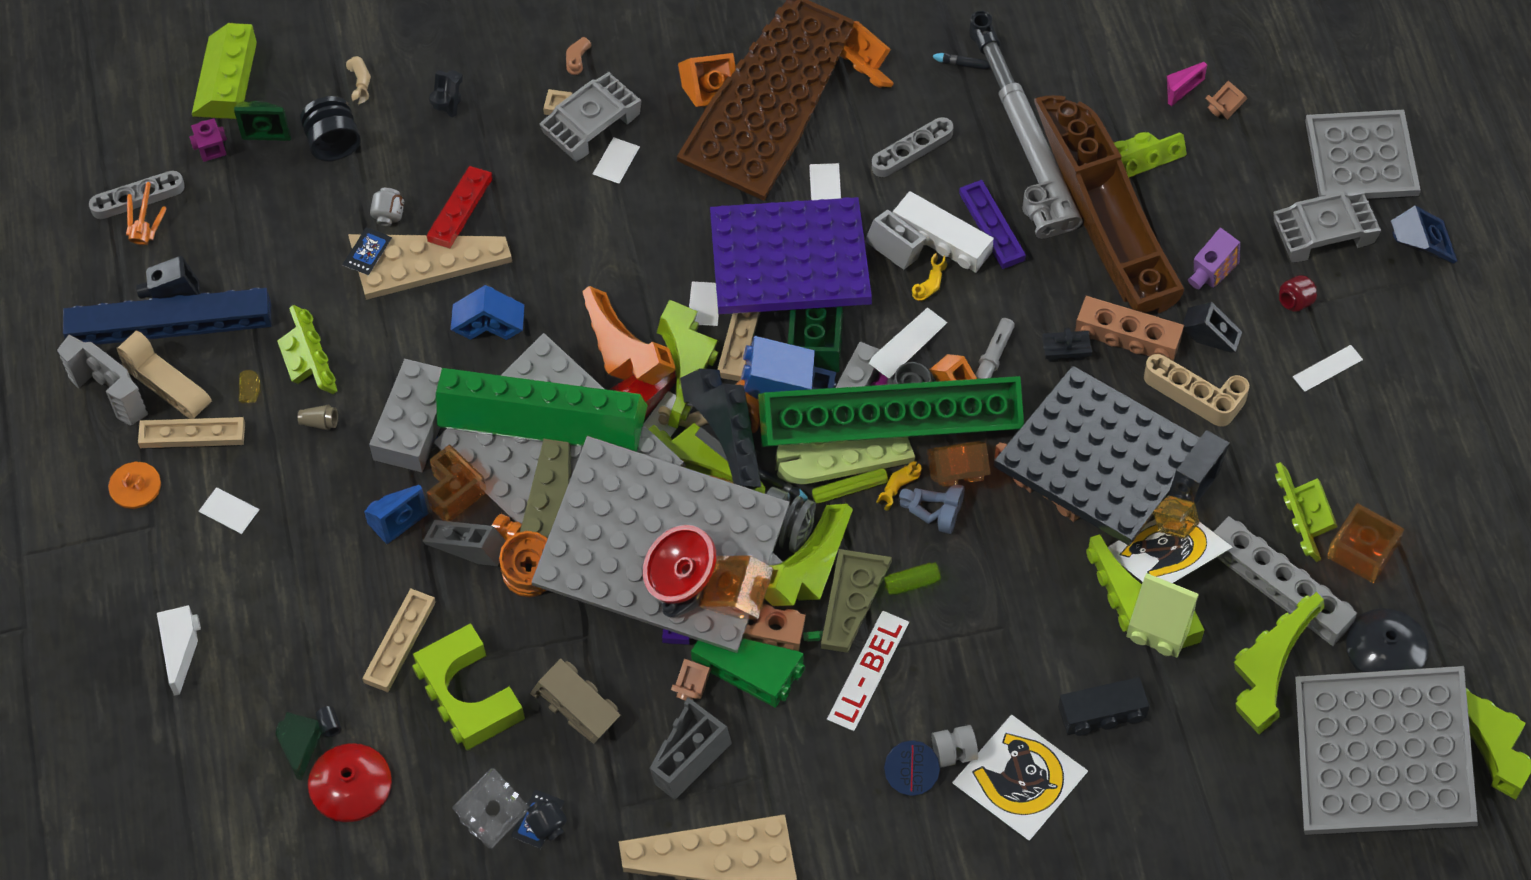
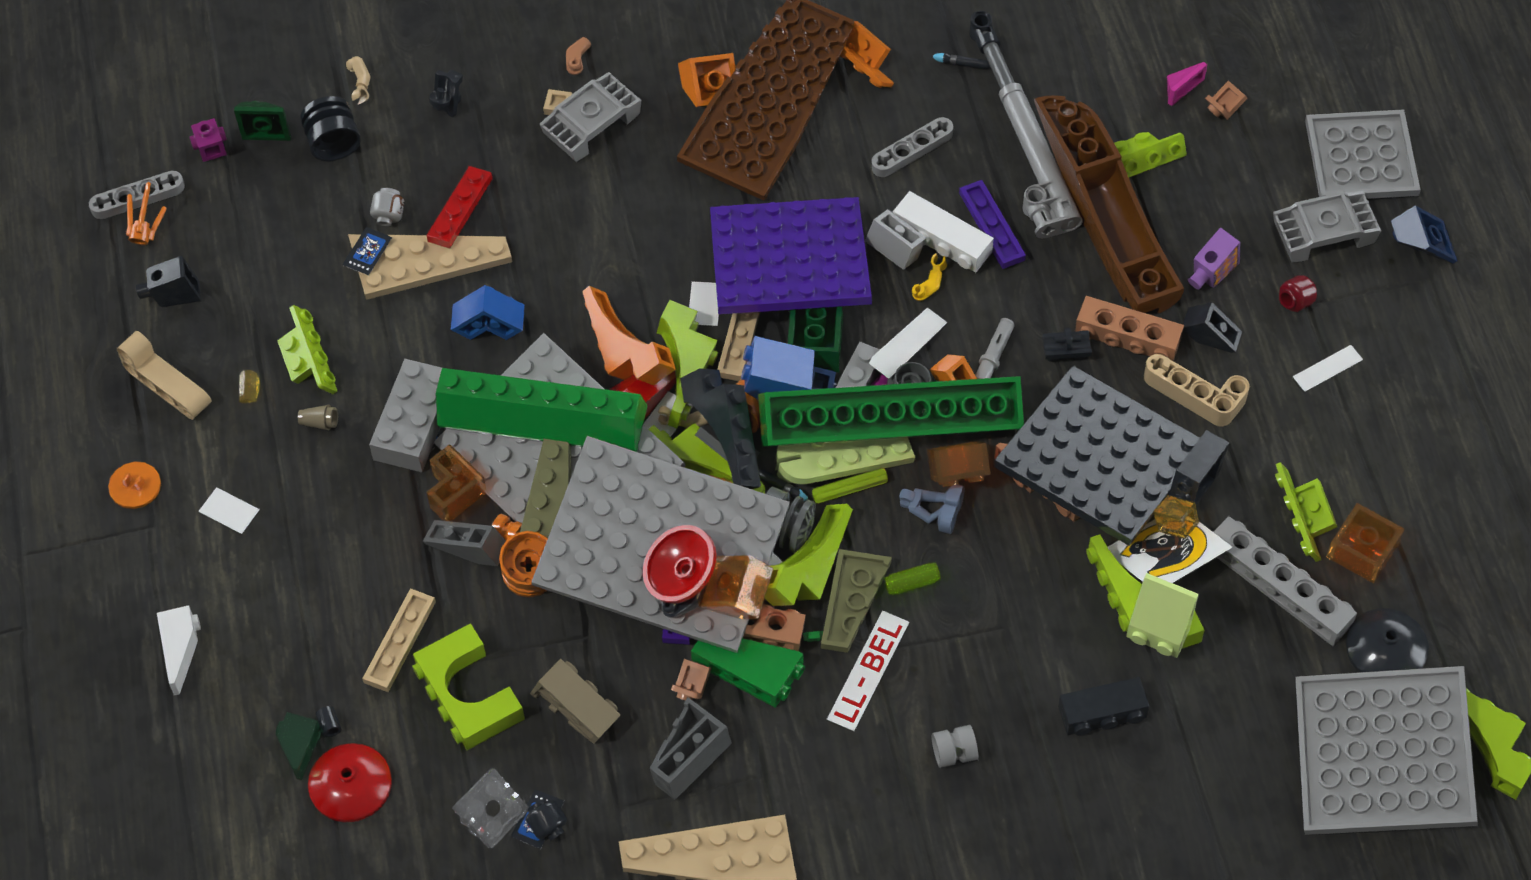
light grey plate [57,335,148,425] -> none
dark blue brick [63,288,272,345] -> none
tan plate [138,417,245,448] -> none
lime slope [192,23,257,119] -> none
blue slope [364,485,428,544] -> none
white sticker [593,137,640,183] -> none
white sticker [810,163,841,200] -> none
yellow arm [876,461,922,511] -> none
dark blue piece [884,740,940,796] -> none
sticker [952,715,1088,841] -> none
lime arch [1234,592,1325,734] -> none

